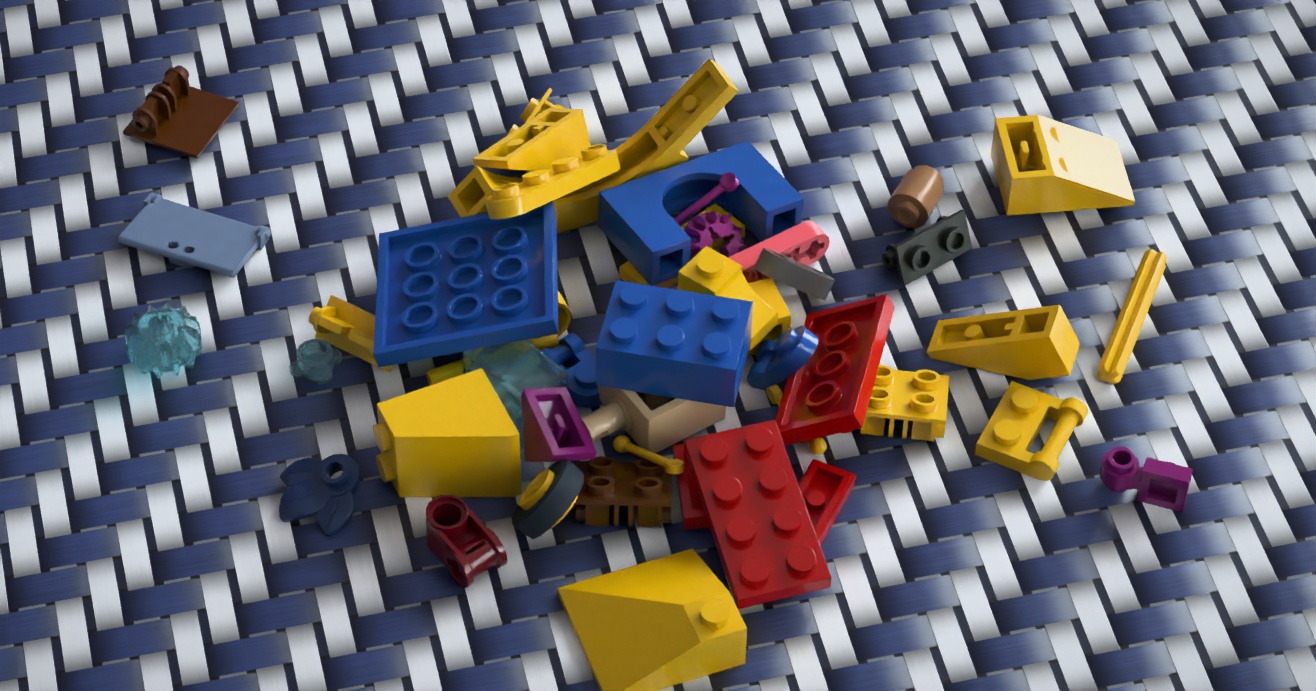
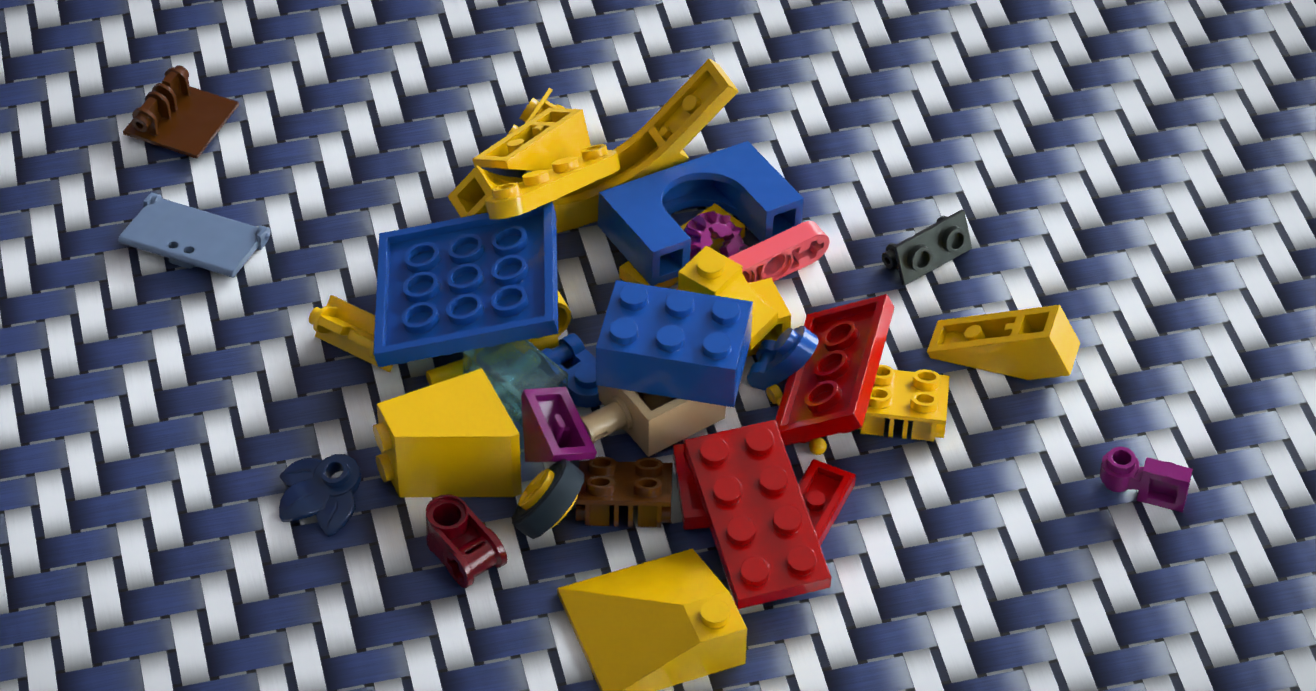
clear light blue gear [124,302,203,379] -> none
clear light blue plate [289,339,342,384] -> none
yellow hinge [613,435,684,474] -> none
magenta hinge [674,172,739,225] -> none
dark grey beam [754,247,835,300] -> none
medium nougat brick [888,165,944,228] -> none
yellow plate [975,381,1088,481] -> none
yellow slope [991,115,1135,216] -> none
yellow axle [1097,249,1167,385] -> none

